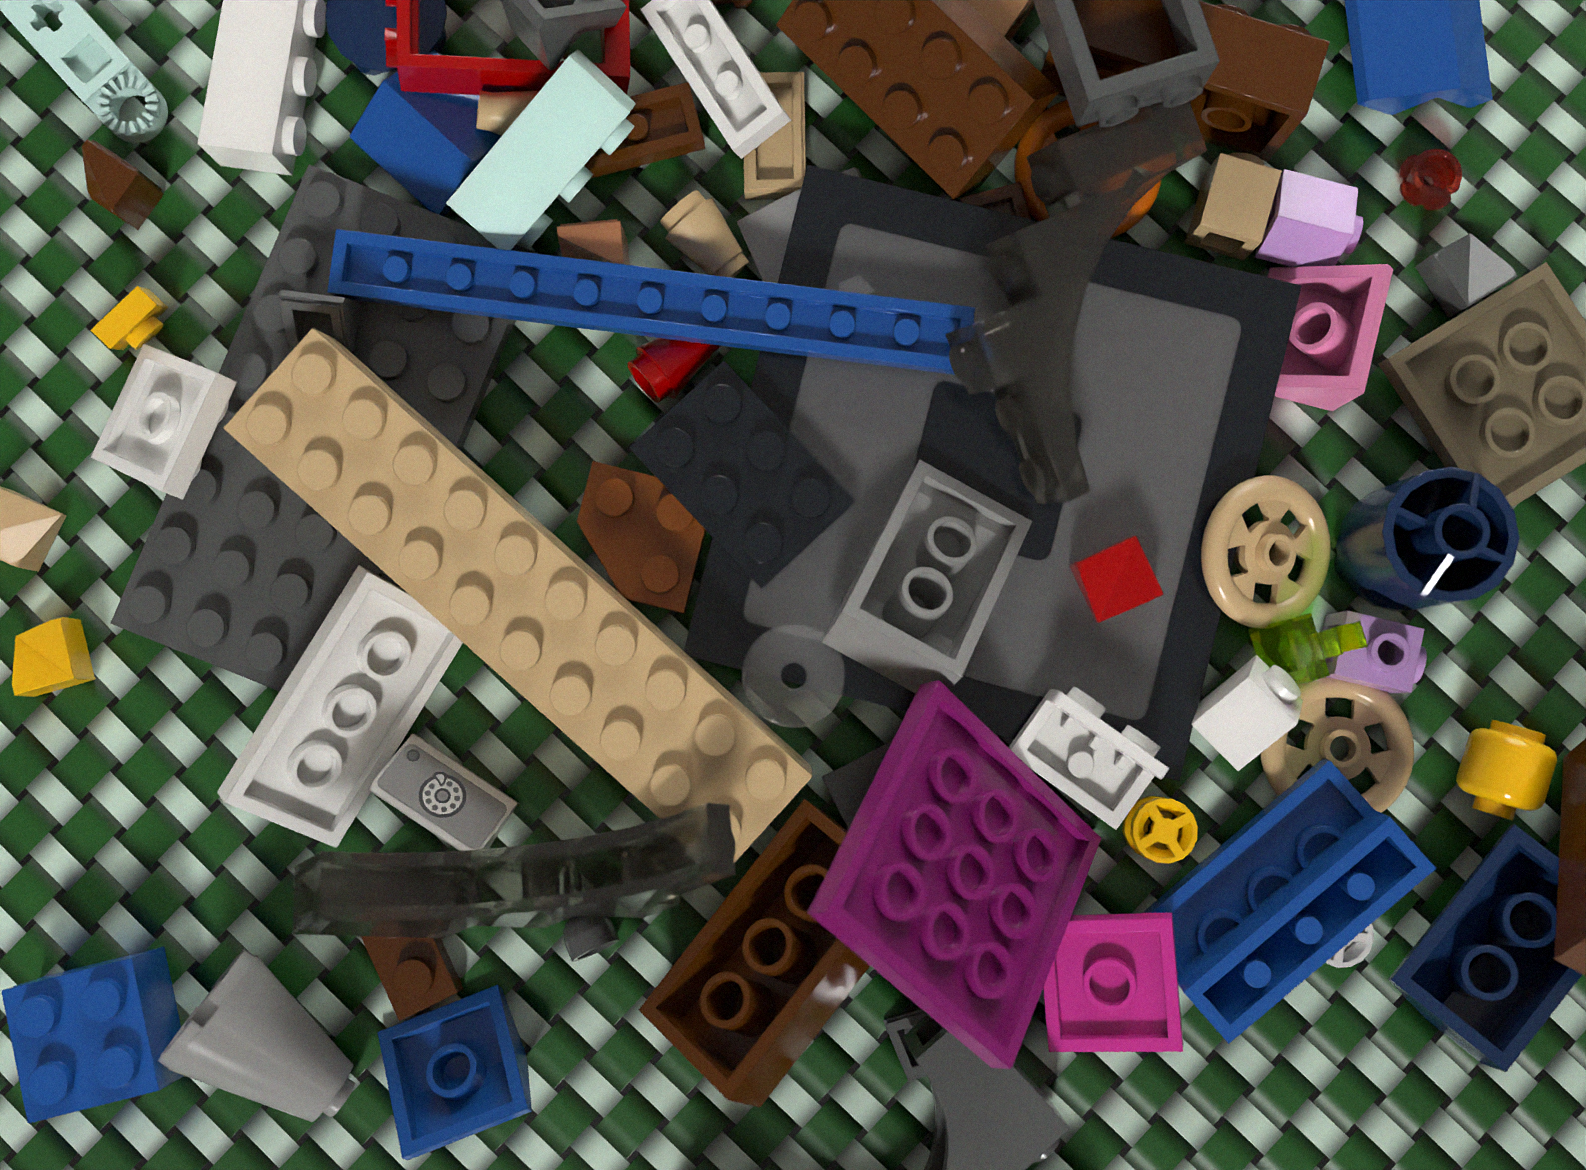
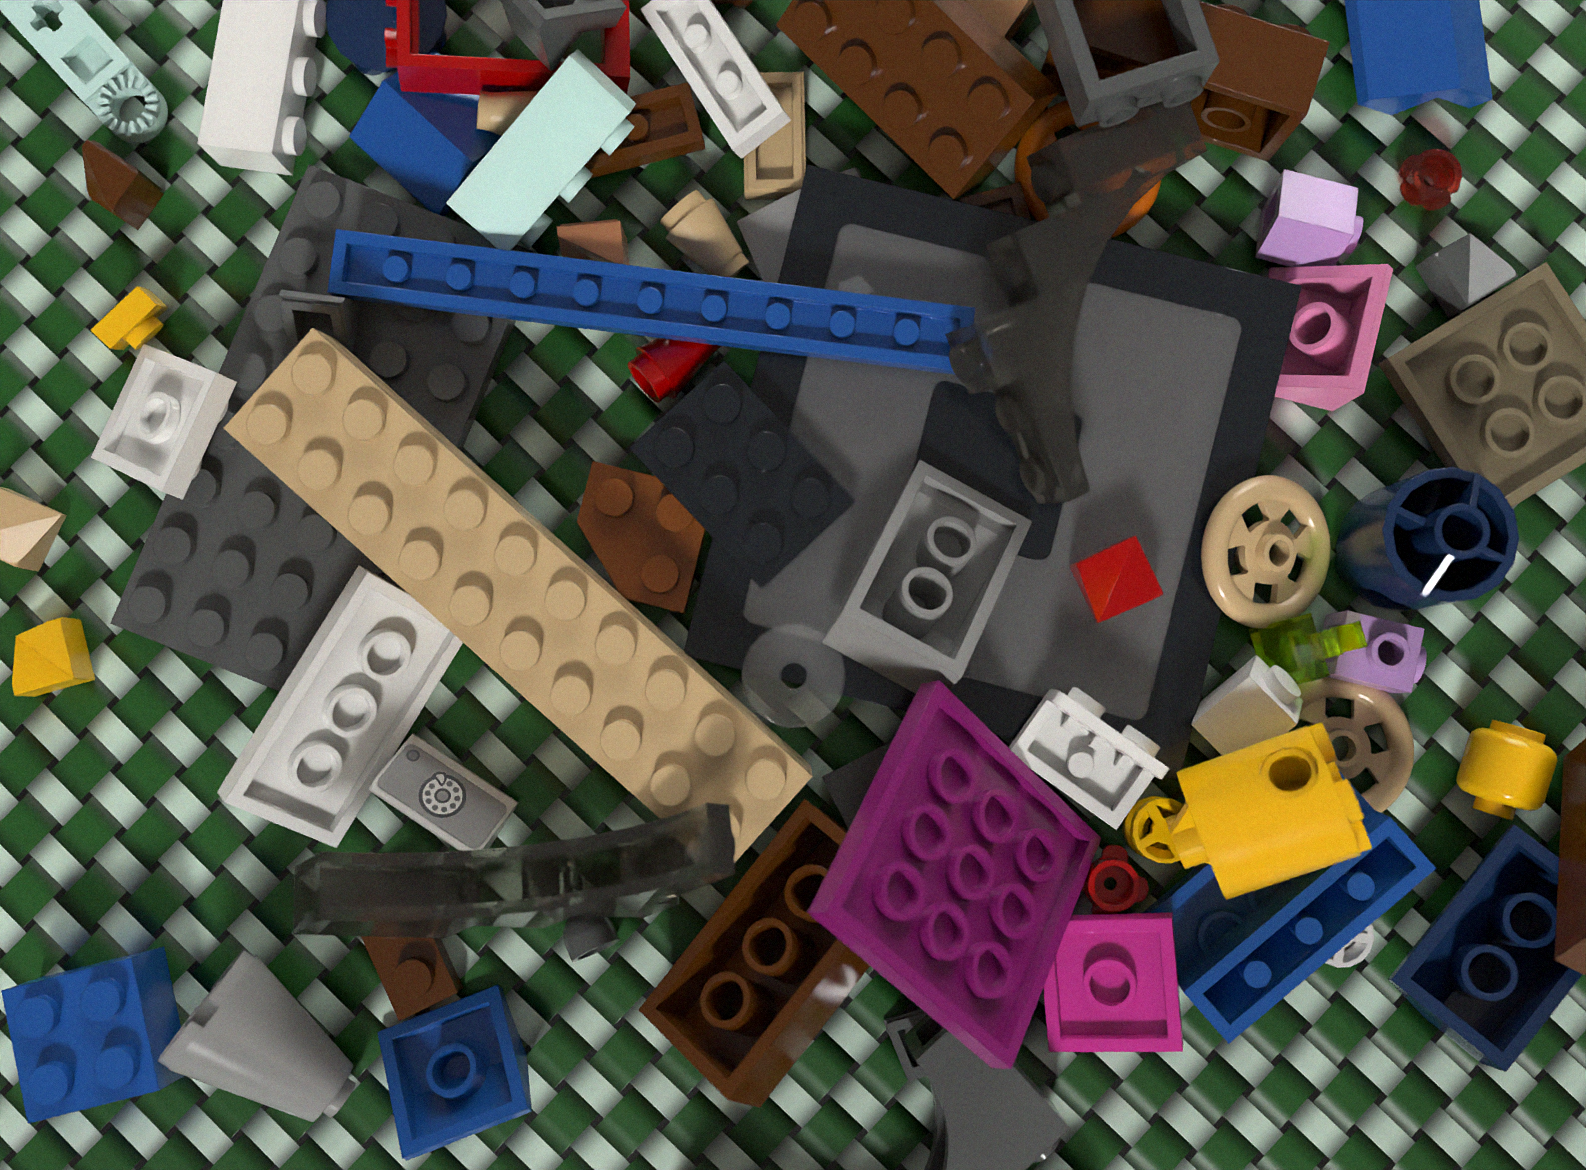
tan brick [1185,153,1282,260] -> none
none -> red plate [1081,845,1149,915]
none -> yellow cylinder [1166,722,1372,900]

